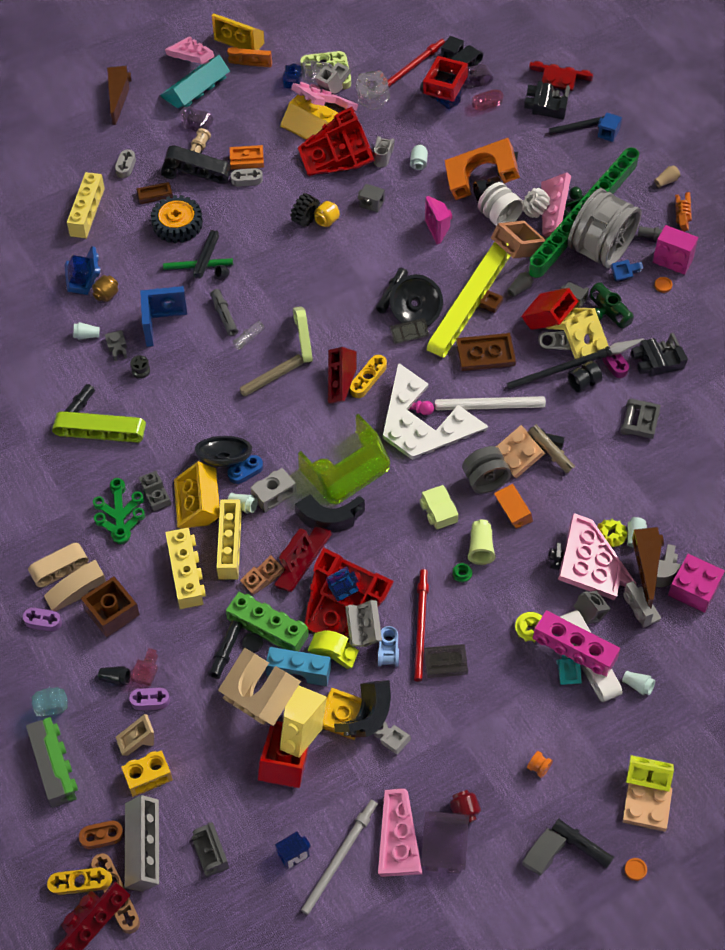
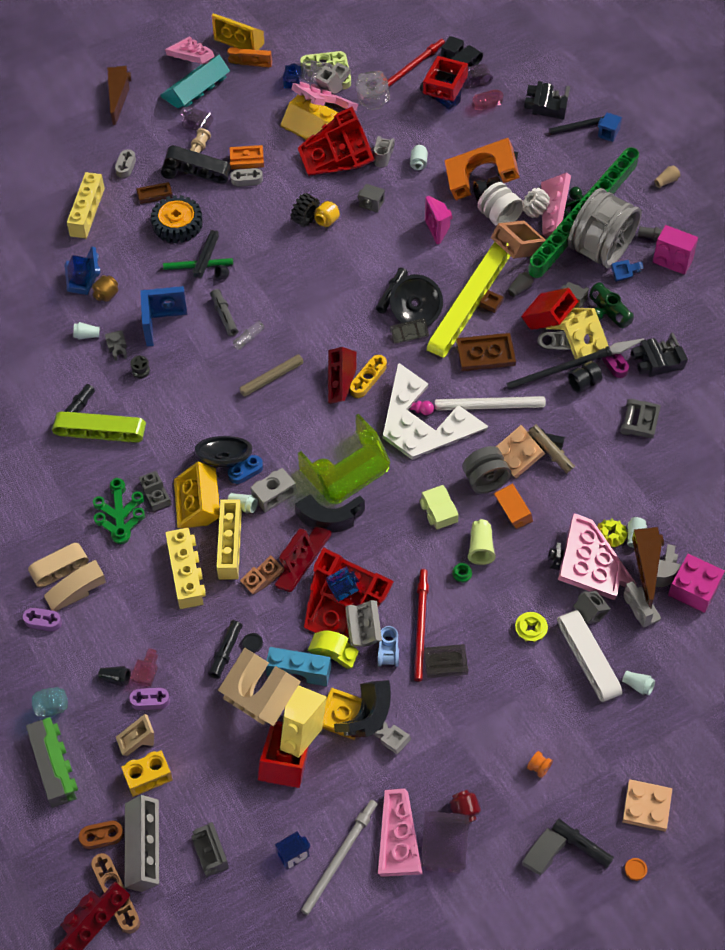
yellow beam [47,867,112,895] -> none
reddish brown brick [80,576,140,638] -> none
bright green brick [226,592,309,652] -> none
yellowish green beam [293,306,313,363] -> none
red bracket [529,61,593,91] -> none
dark pink brick [533,610,621,677] -> none
teal bracket [556,655,582,685] -> none
neon yellow brick [626,755,674,792] -> none
orange piece [654,277,673,293] -> none
orange hinge [675,192,692,232] -> none

